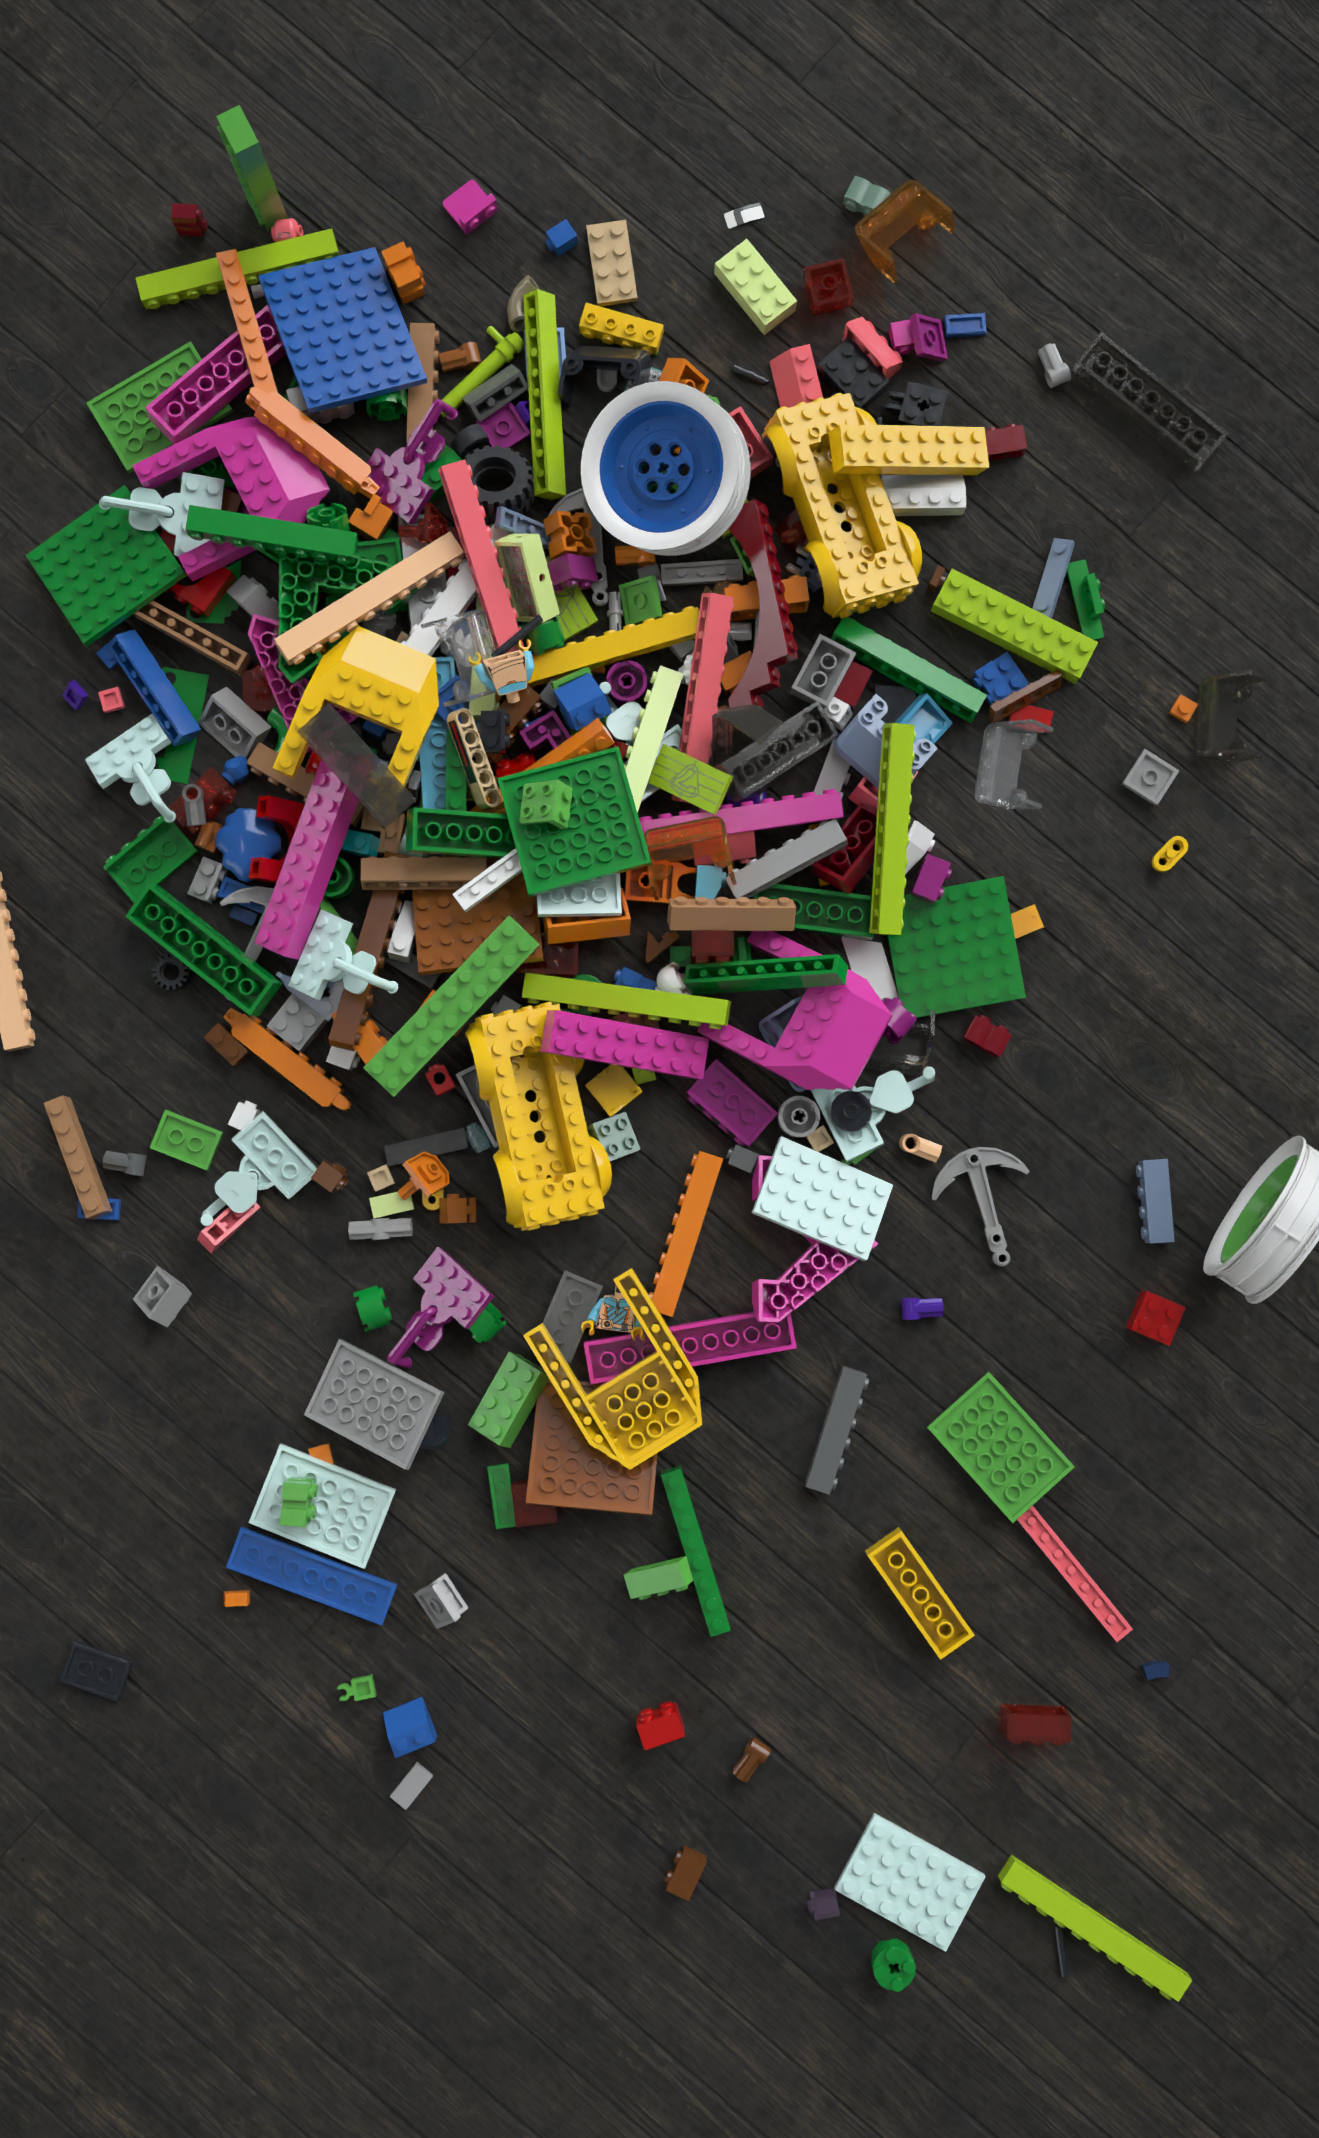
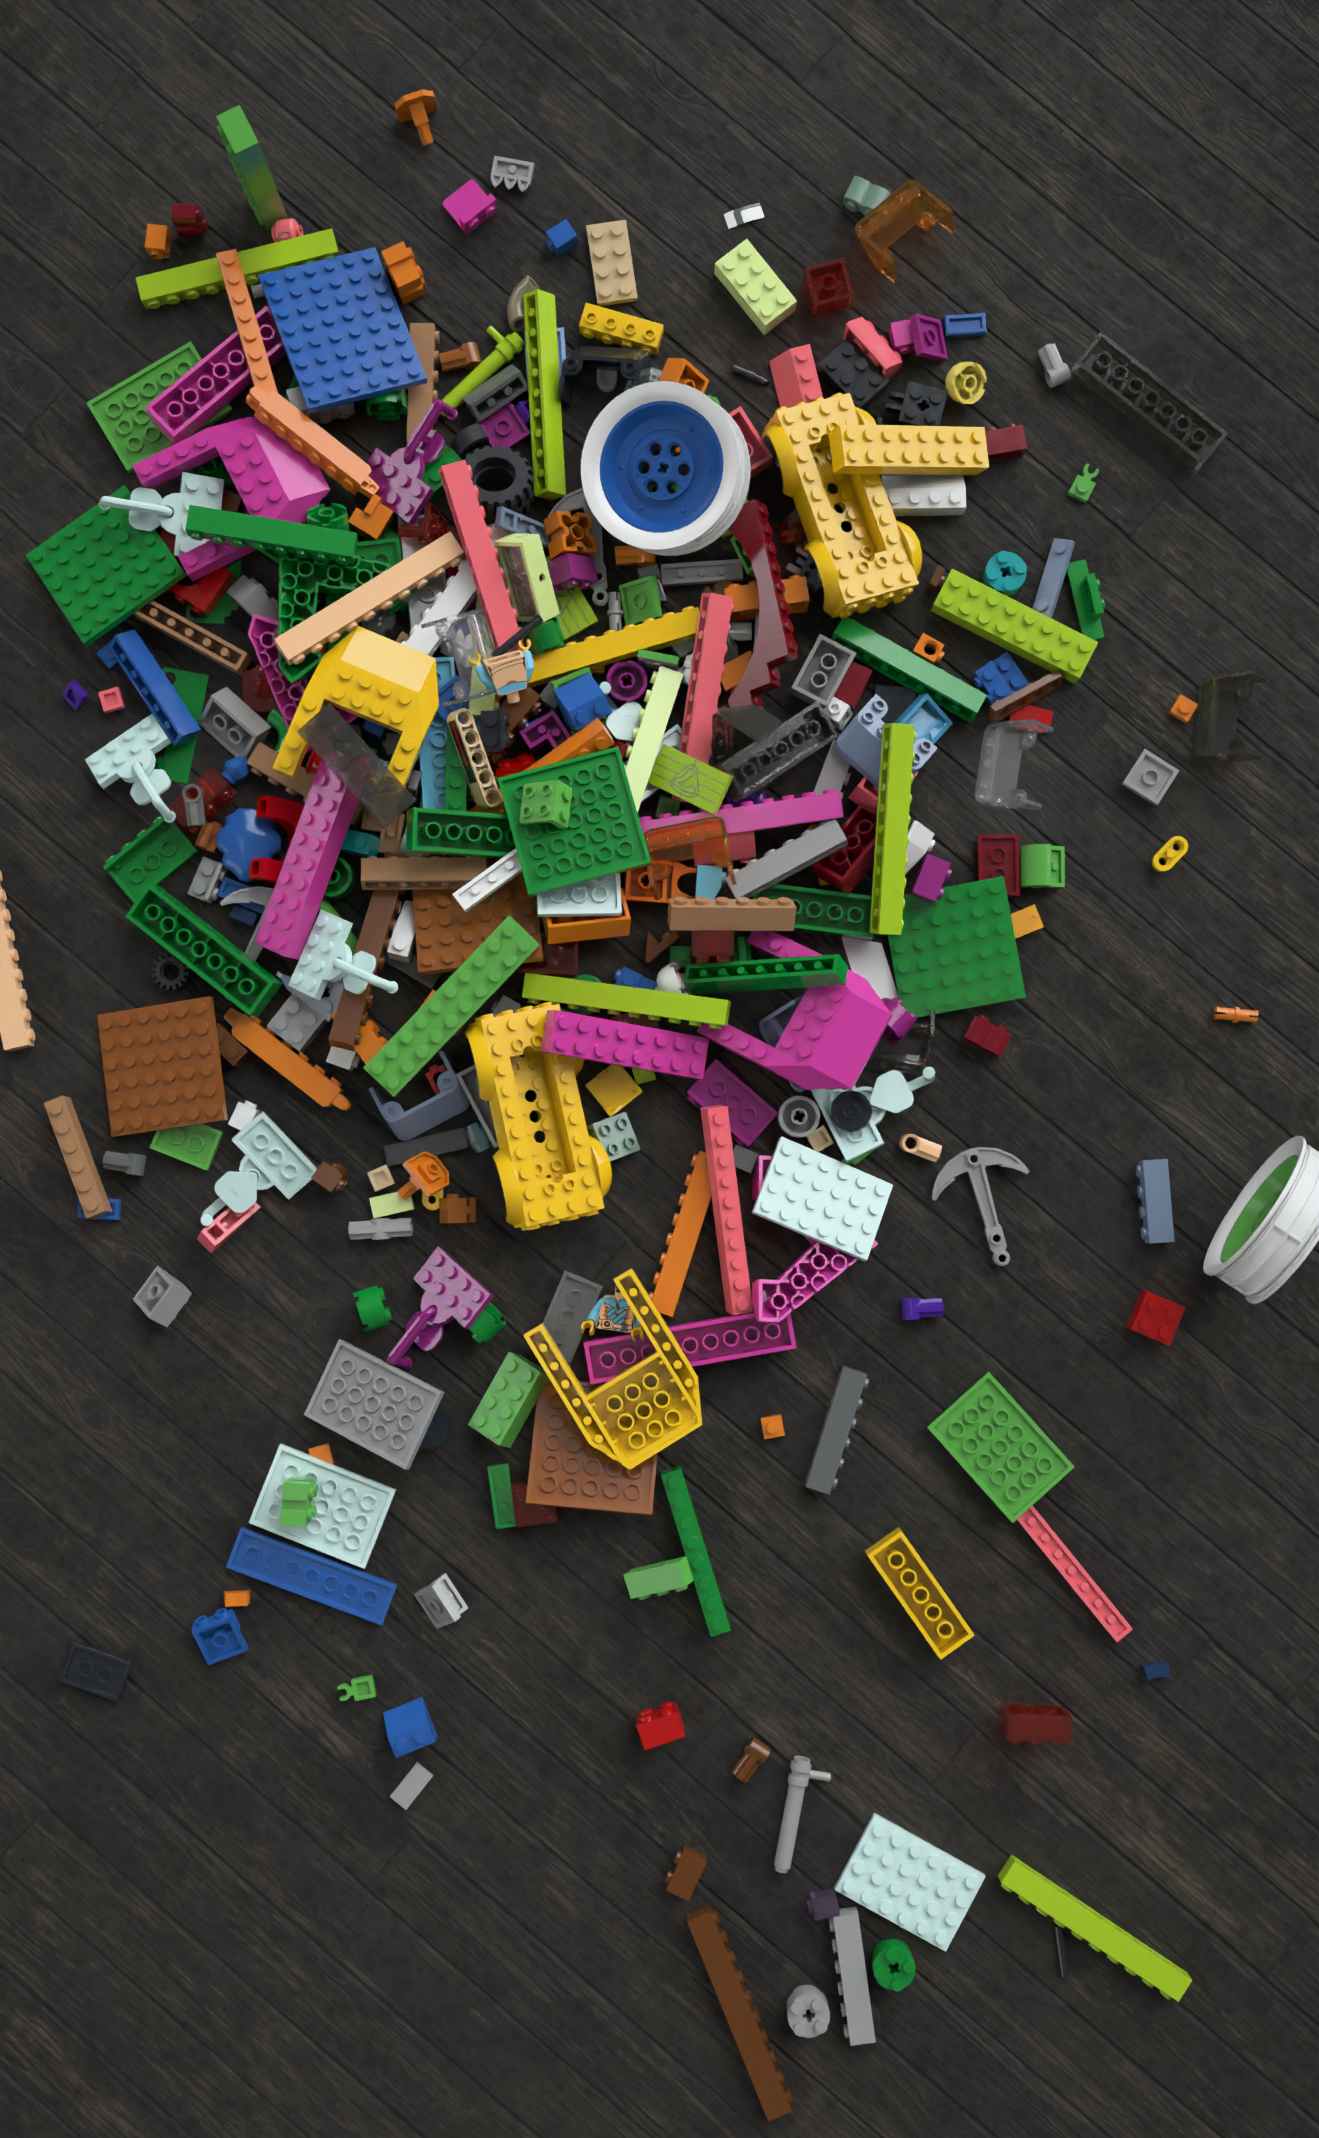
none -> dark orange plate [97,996,228,1137]
none -> orange brick [145,224,172,259]
none -> blue plate [192,1608,248,1665]
none -> sand blue windscreen [369,1050,470,1141]
none -> orange piece [395,89,437,145]
none -> light grey plate [491,156,534,192]
none -> tile [637,649,679,672]
none -> bright green plate [655,795,680,817]
none -> reddish brown brick [687,1905,794,2122]
none -> coral brick [700,1105,753,1315]
none -> orange plate [760,1414,785,1439]
none -> light grey cylinder [774,1756,831,1873]
none -> light grey brick [786,1985,830,2038]
none -> light grey brick [829,1907,876,2046]
none -> orange brick [912,633,944,665]
none -> light yellow cylinder [945,362,987,404]
none -> dark red plate [977,834,1020,897]
none -> teal brick [982,551,1027,597]
none -> bright green brick [1020,844,1065,888]
none -> bright green plate [1067,463,1099,503]
none -> orange pin [1214,1006,1258,1023]

